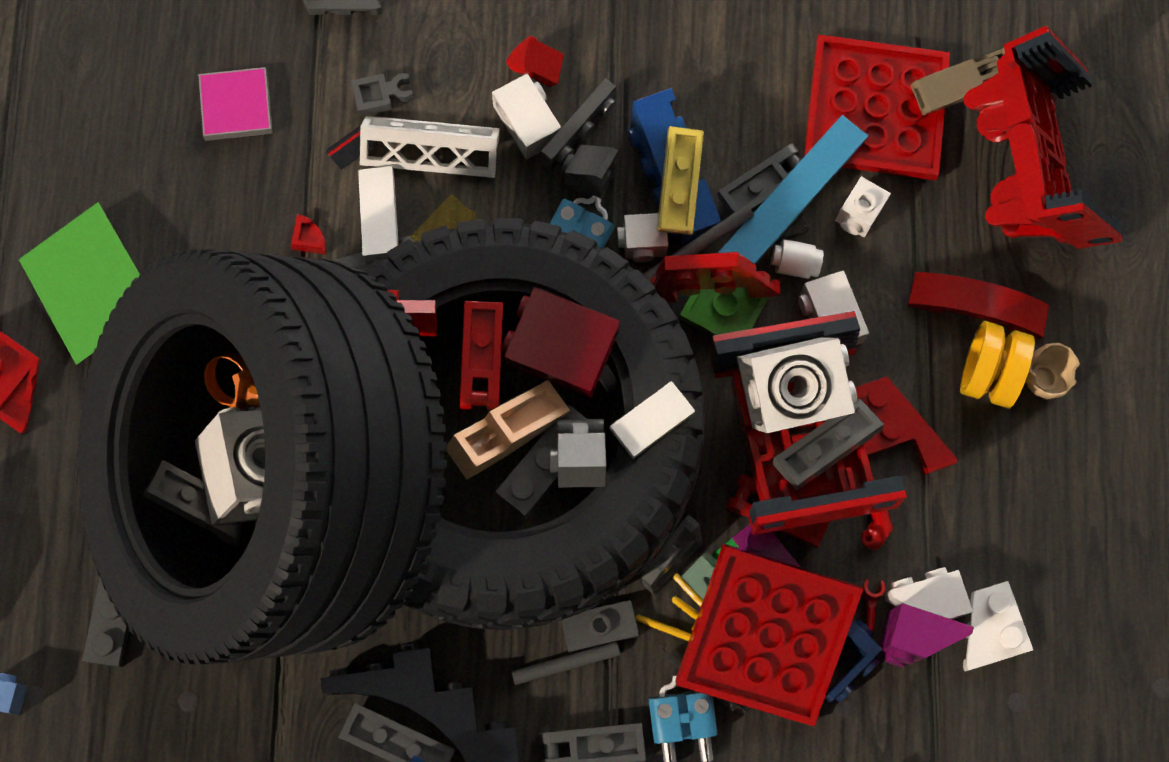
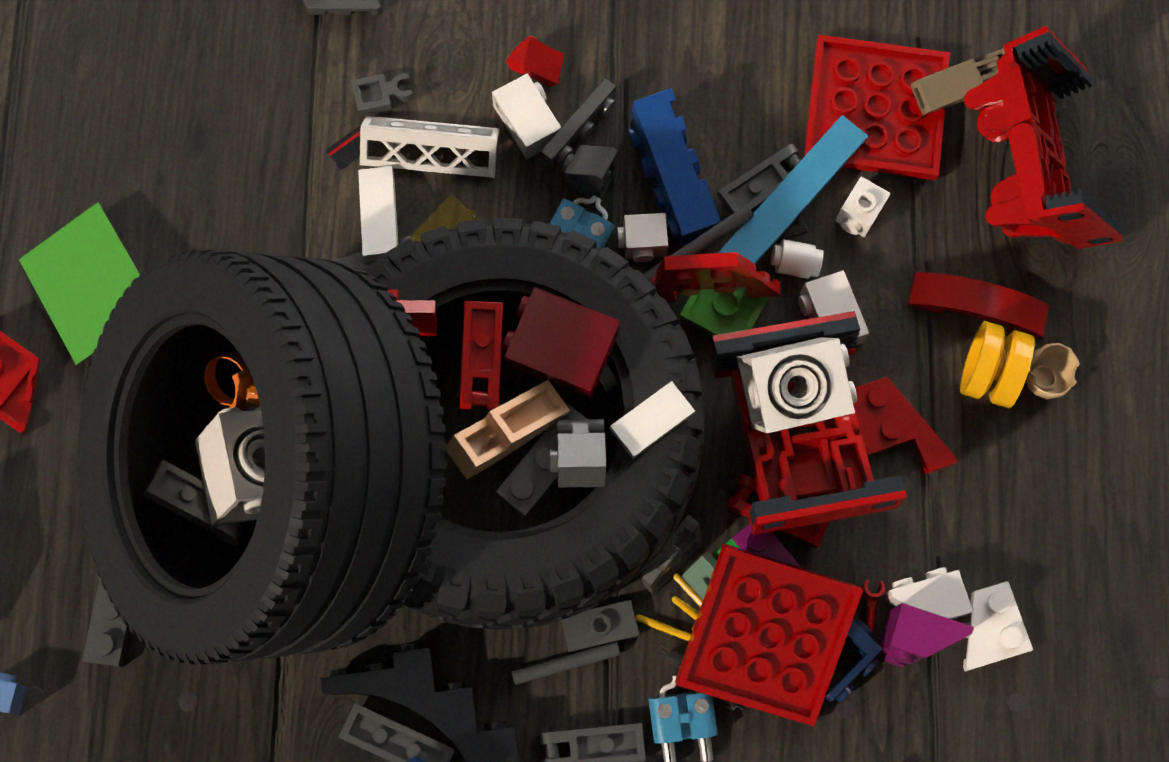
dark pink tile [198,67,273,141] -> none
red tile [291,214,327,255] -> none
light yellow tile [657,126,704,235] -> none
dark grey plate [773,398,884,491] -> none
red arm [861,511,893,550] -> none

